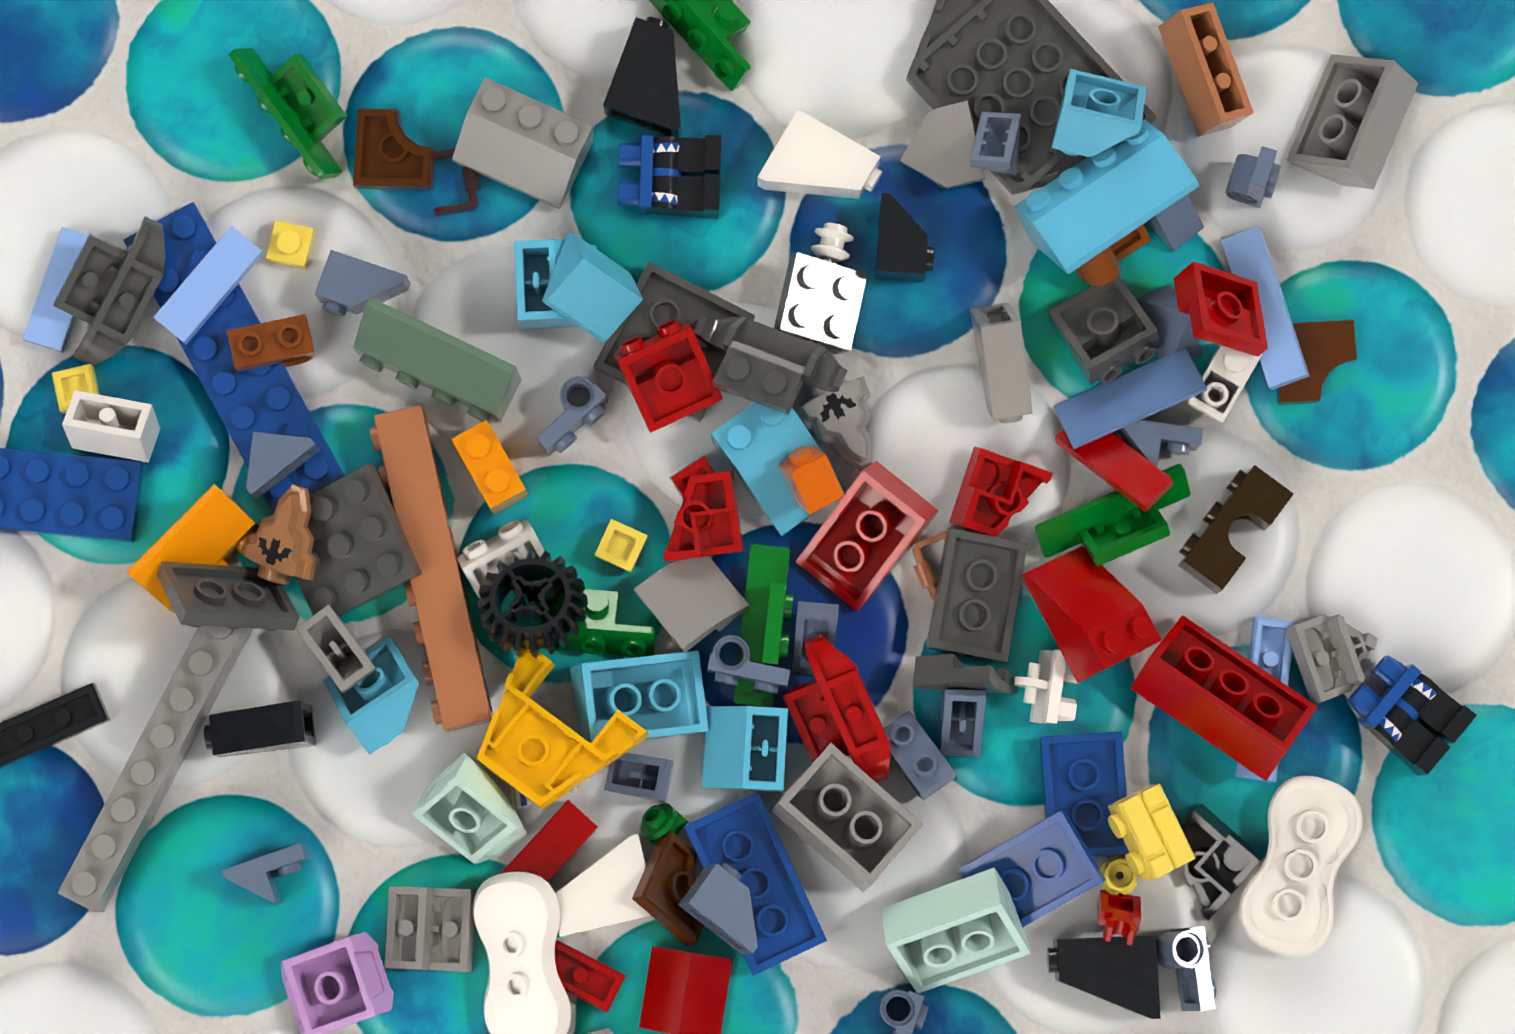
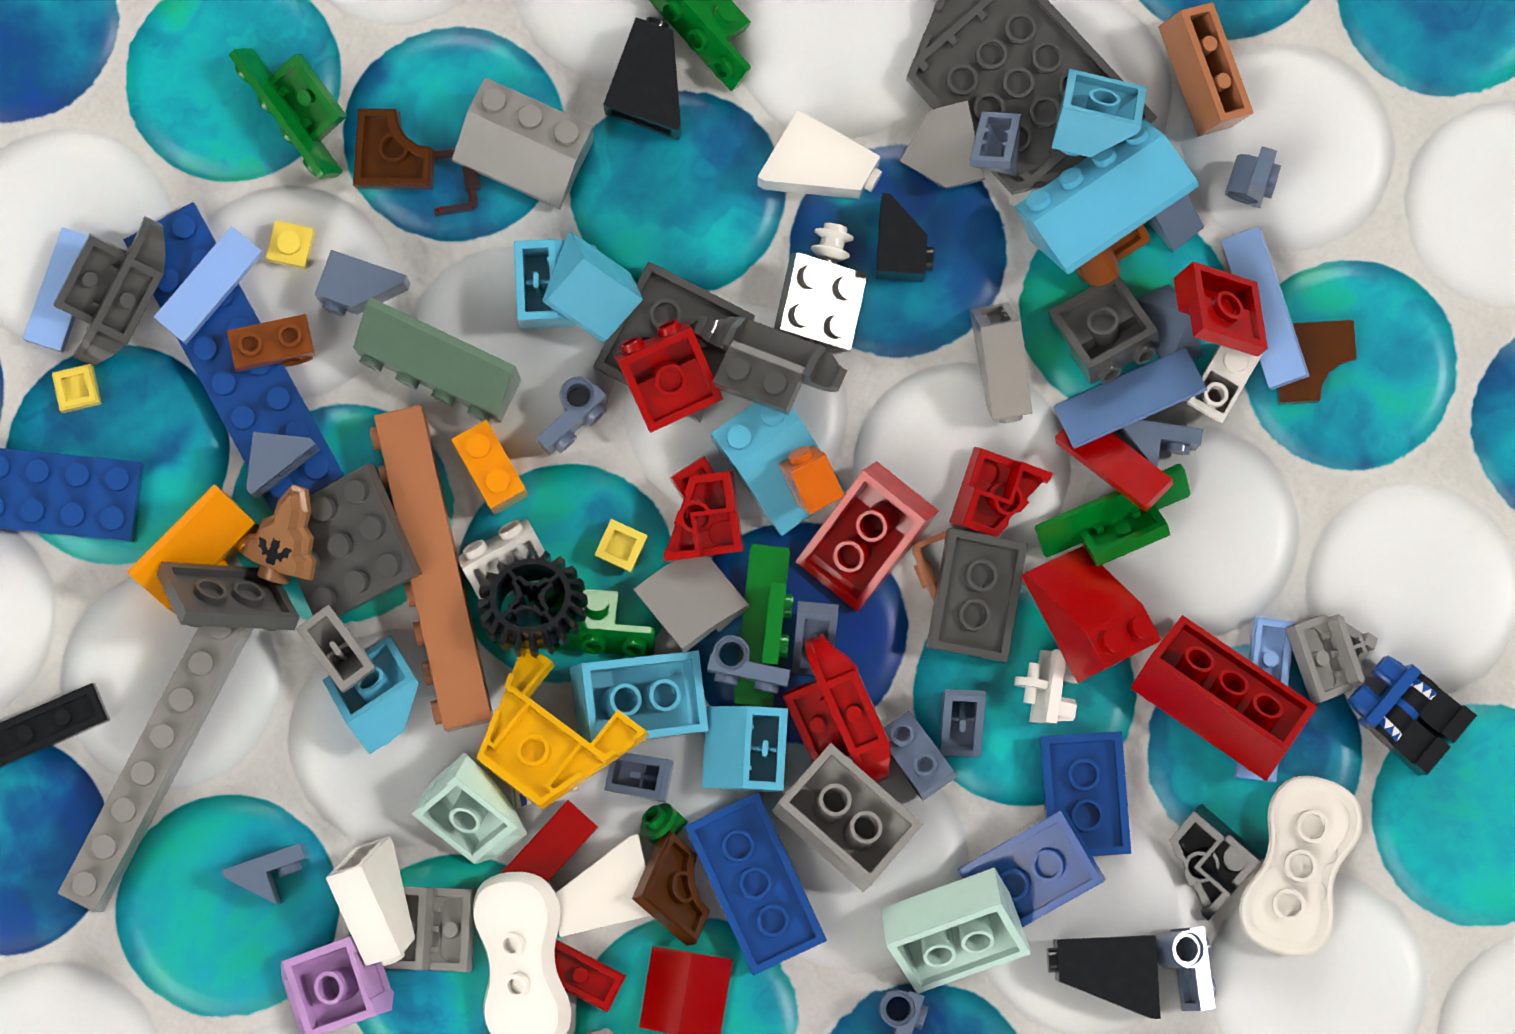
white brick [62,390,160,463] -> none
black slope [204,700,316,757] -> none
hips [618,135,721,219] -> none
sand blue slope [678,863,758,955] -> none
light grey rock [794,376,872,472] -> none
dark grey slope [913,654,1018,694] -> none
red plate [1097,890,1141,946] -> none
light yellow plate [1100,855,1140,895] -> none
light yellow brick [1108,783,1195,880] -> none
dark brown arch [1178,465,1294,594] -> none
light grey slope [1287,54,1418,190] -> none
none -> white slope [326,836,415,966]

